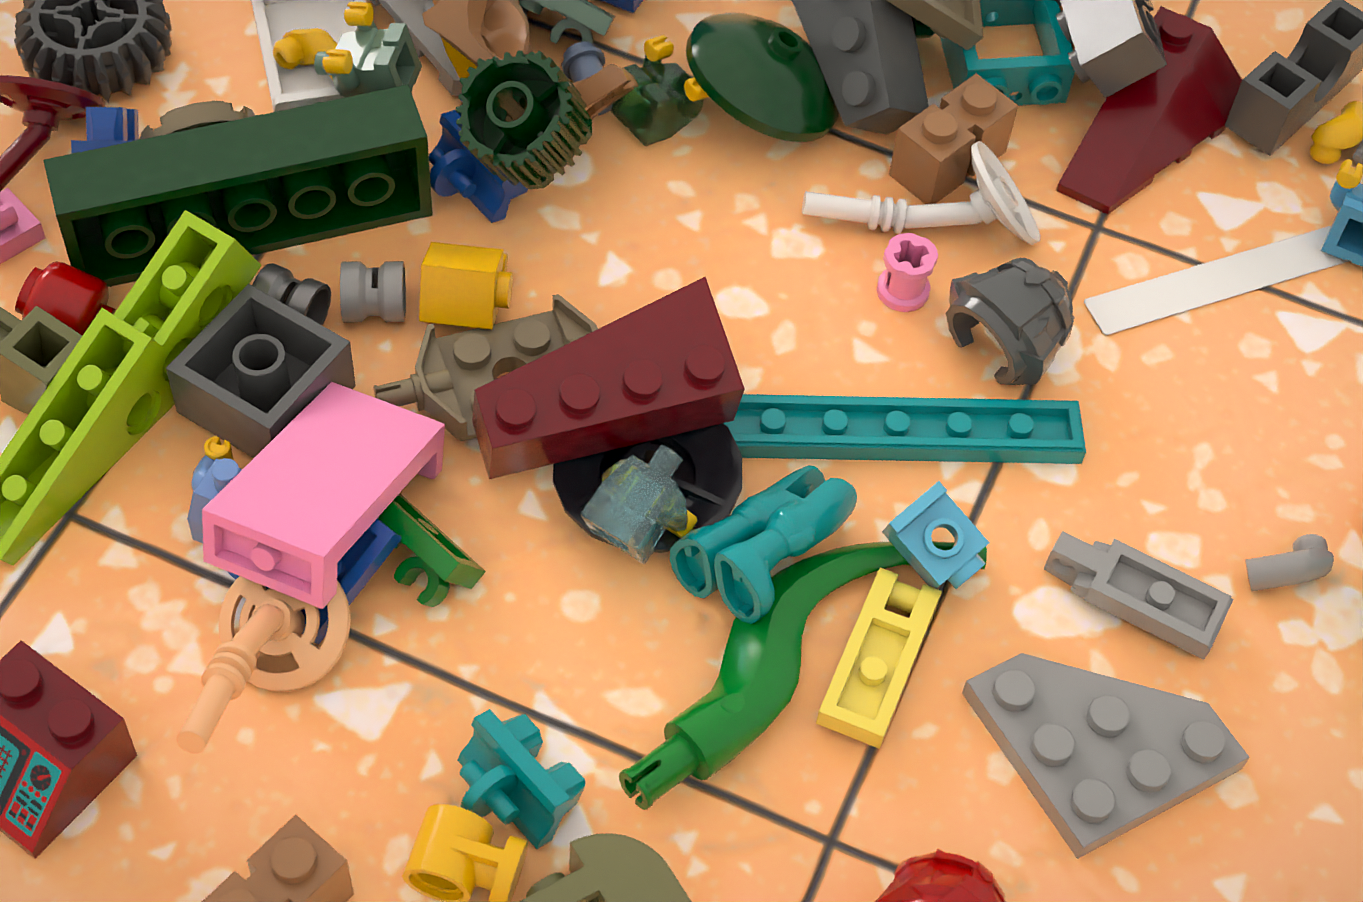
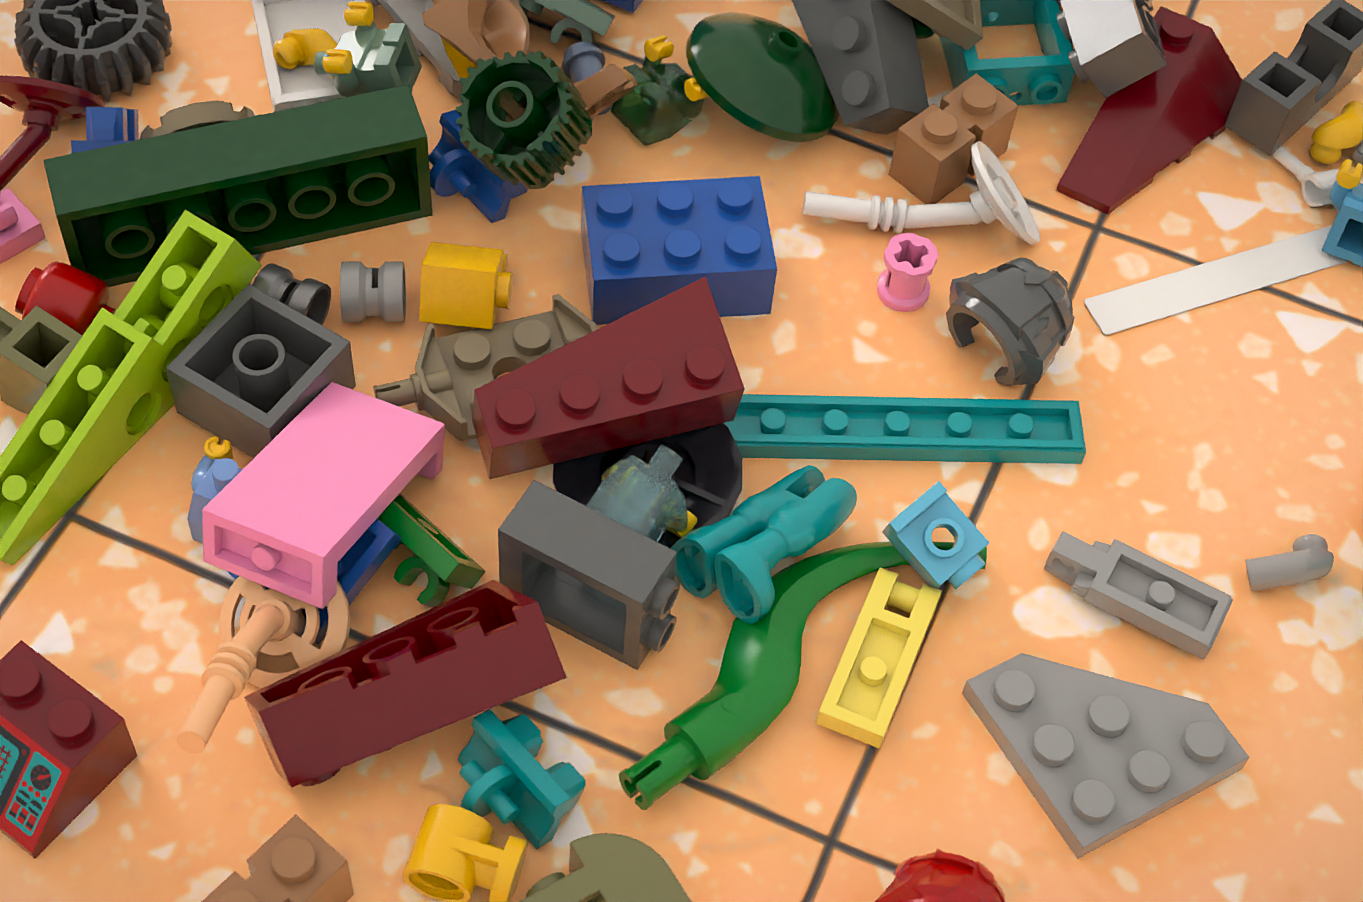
none -> dark red wedge [244,579,567,788]
none -> dark grey window [498,480,680,670]
none -> blue brick [581,176,777,325]
none -> white hand [1273,147,1339,207]

